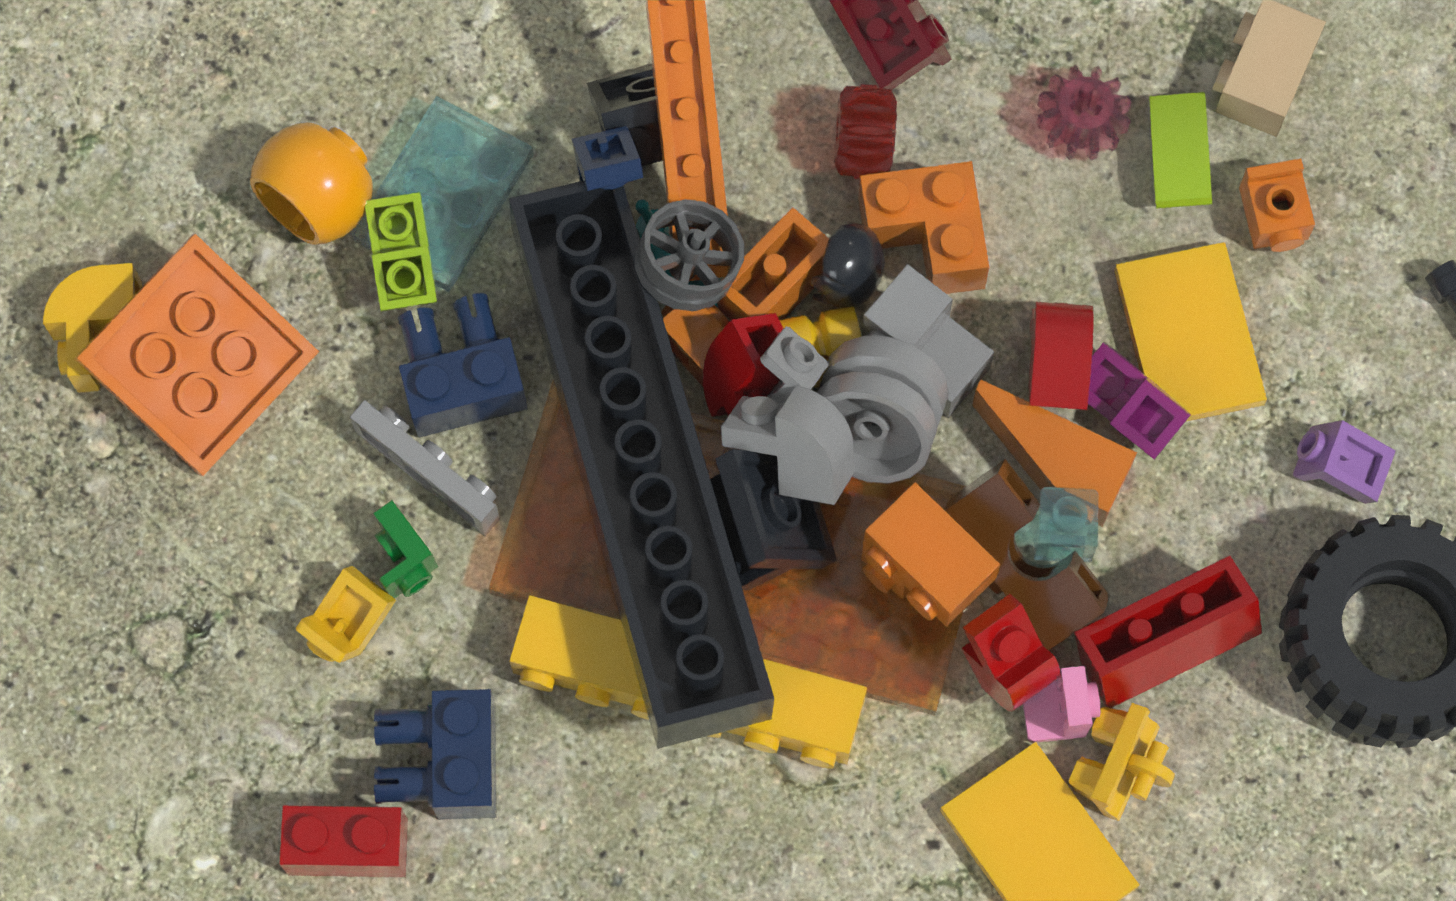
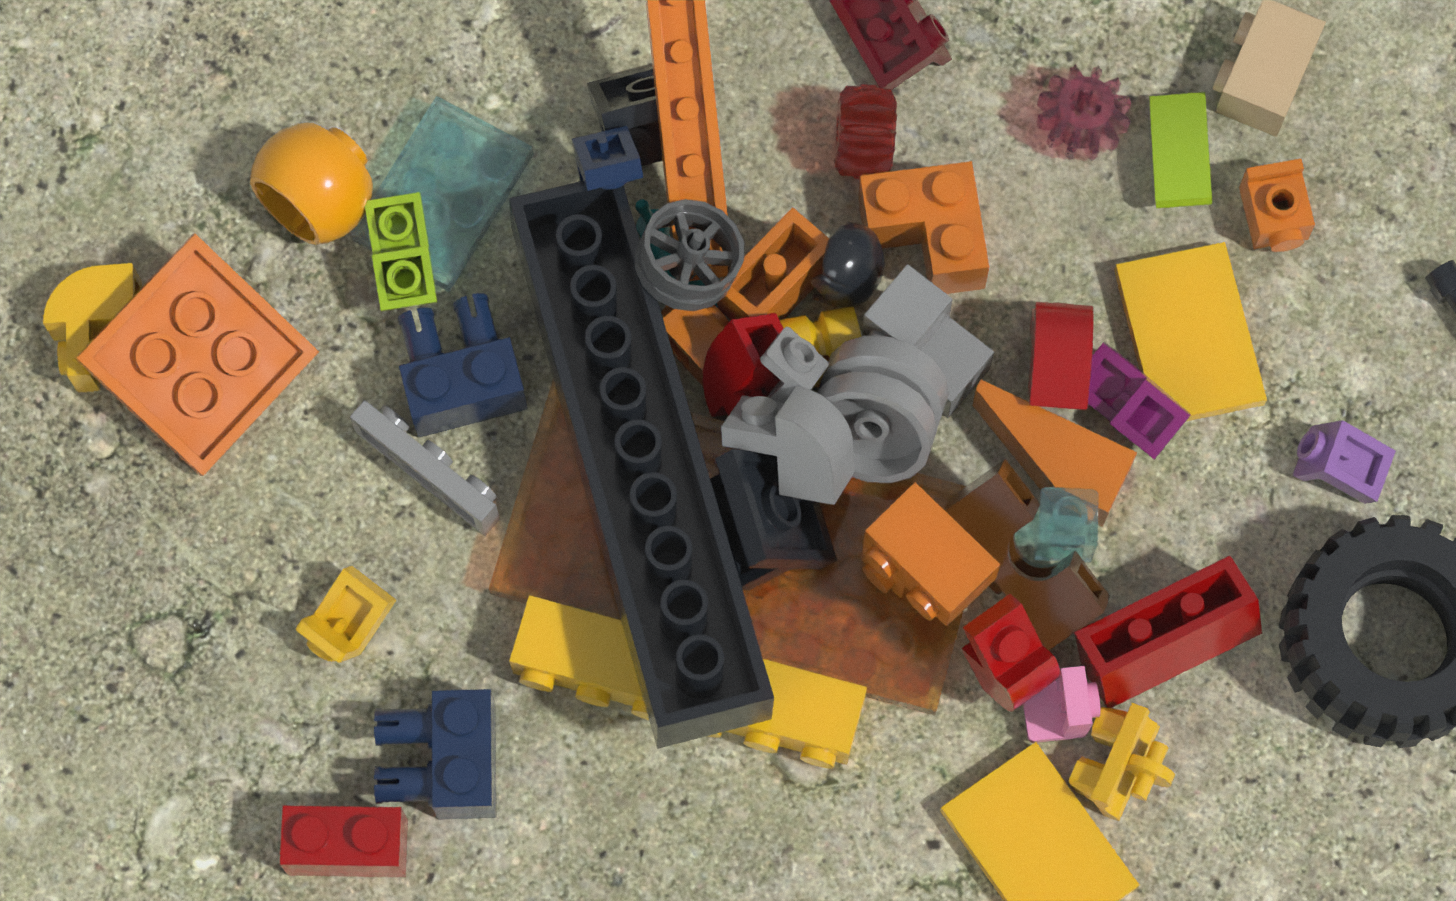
green bracket [373,500,438,598] -> none

